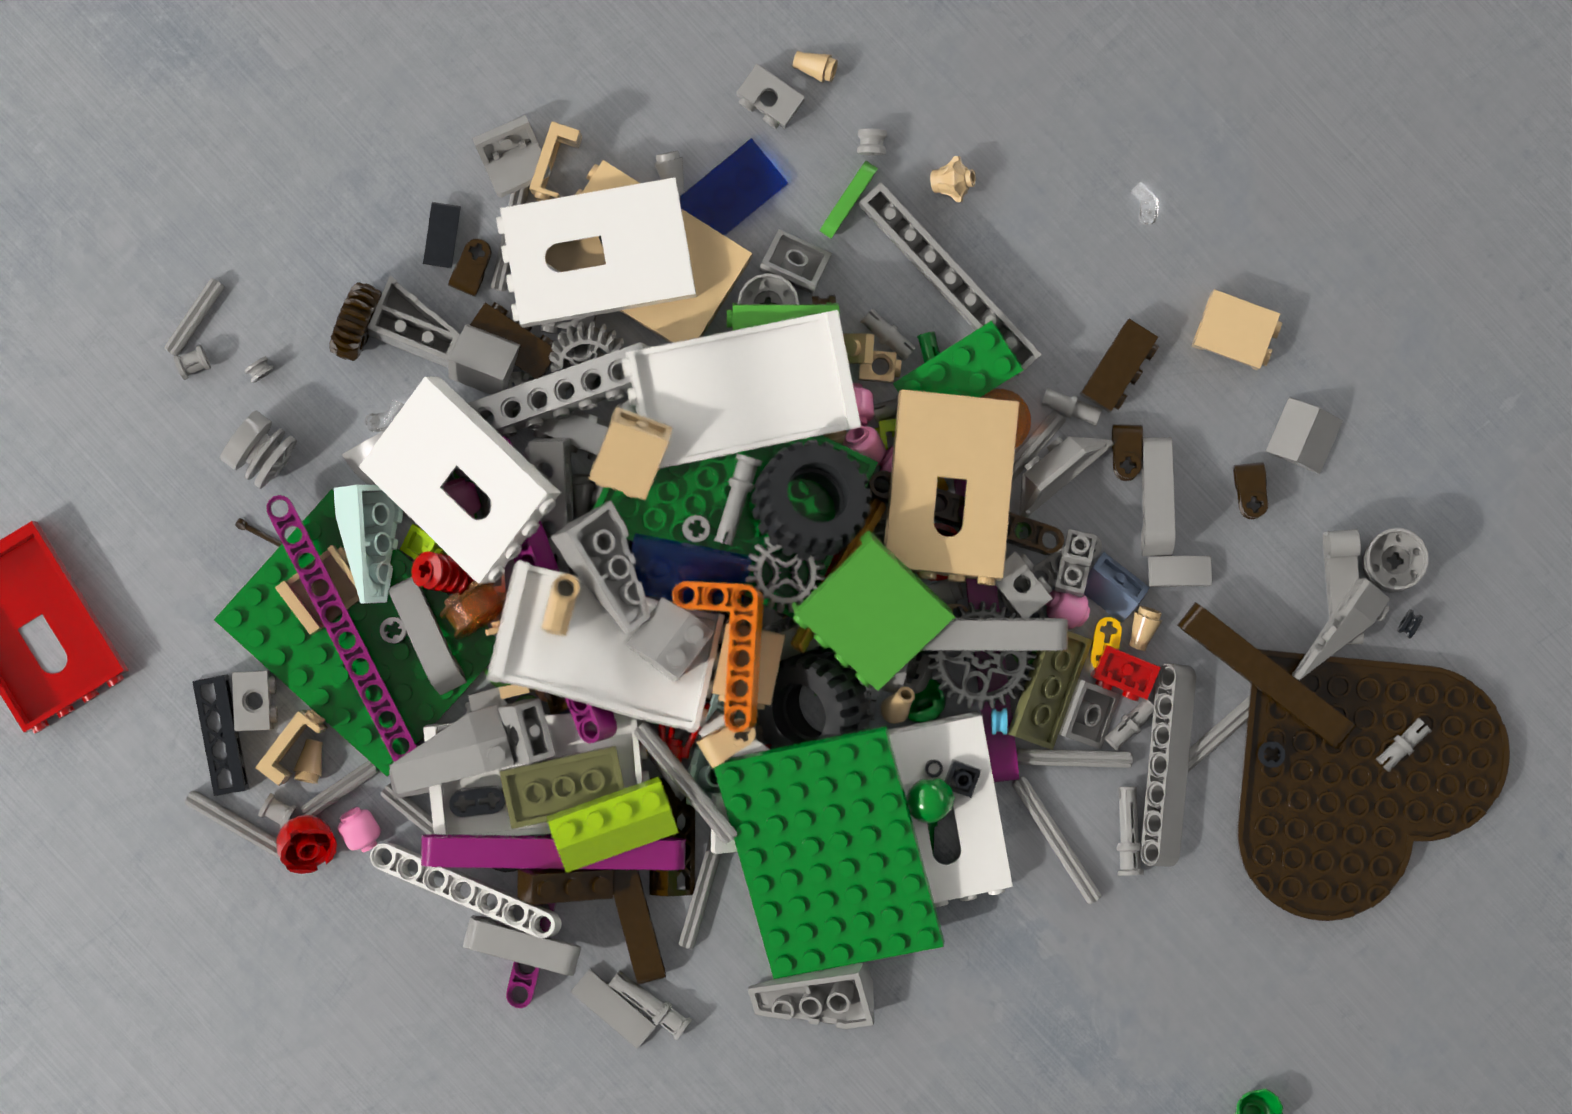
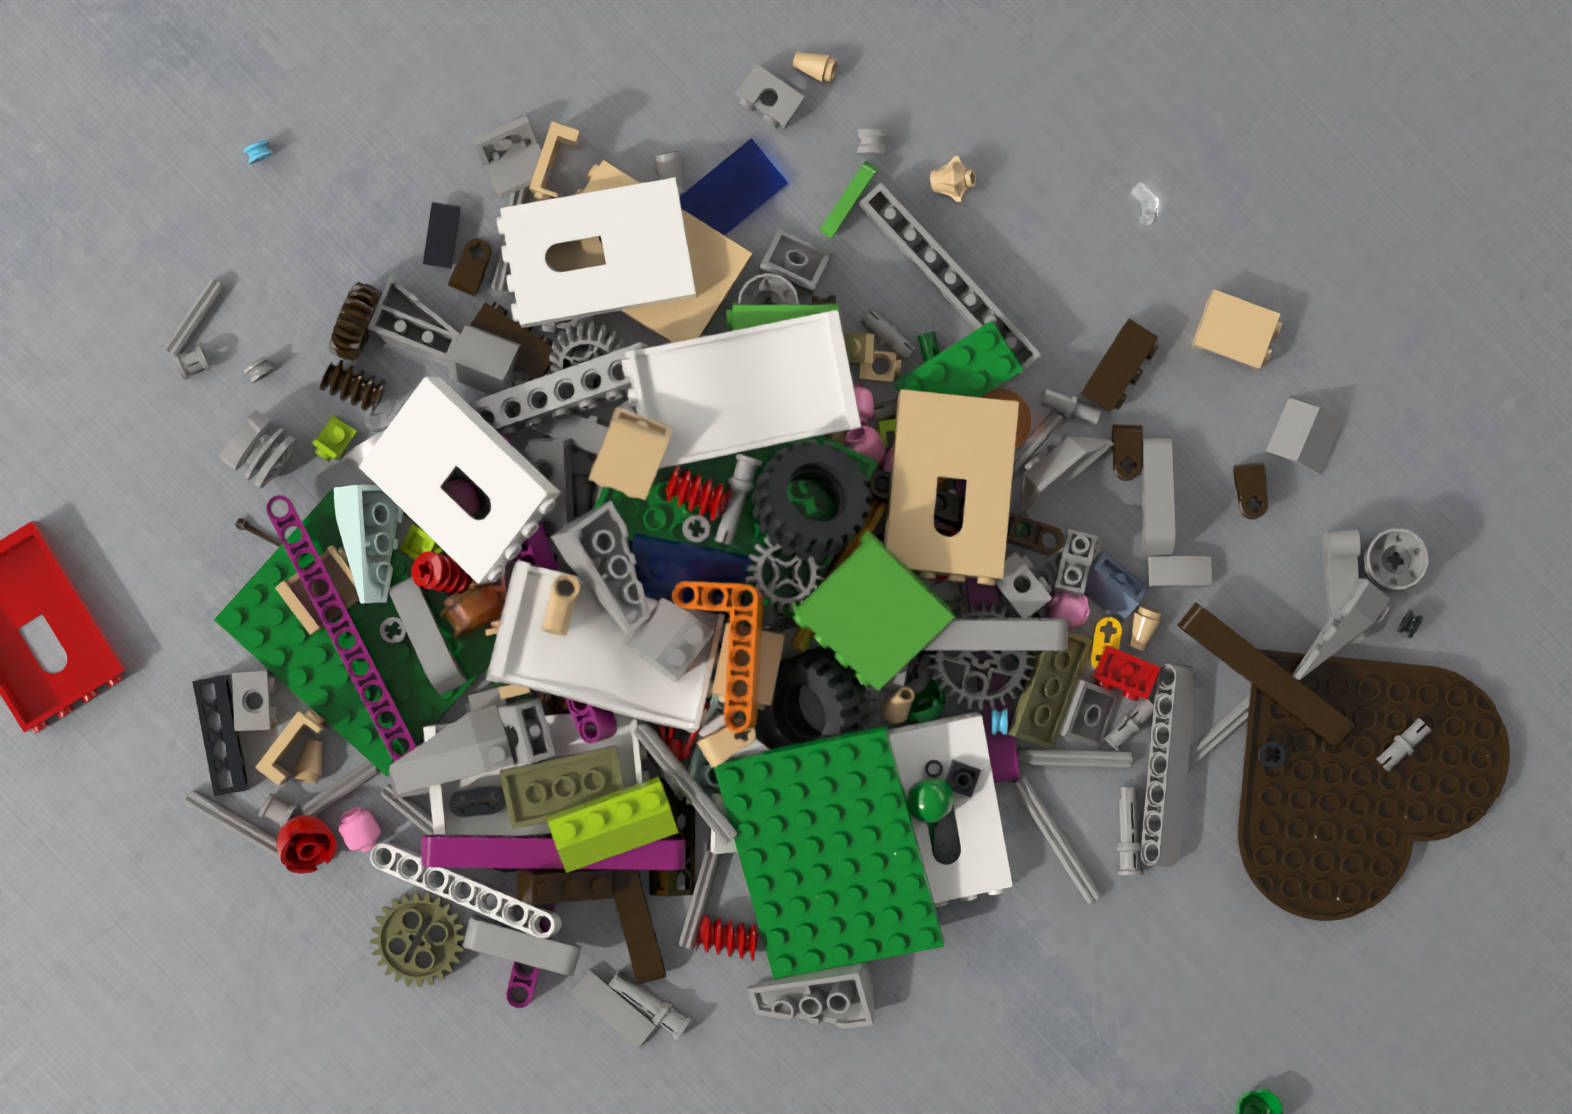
none -> medium azure bush [243,140,273,164]
none -> lime bracket [311,415,358,462]
none -> dark brown piece [319,359,386,414]
none -> olive gear [370,891,465,987]
none -> red piece [665,465,732,521]
none -> red piece [696,915,759,961]

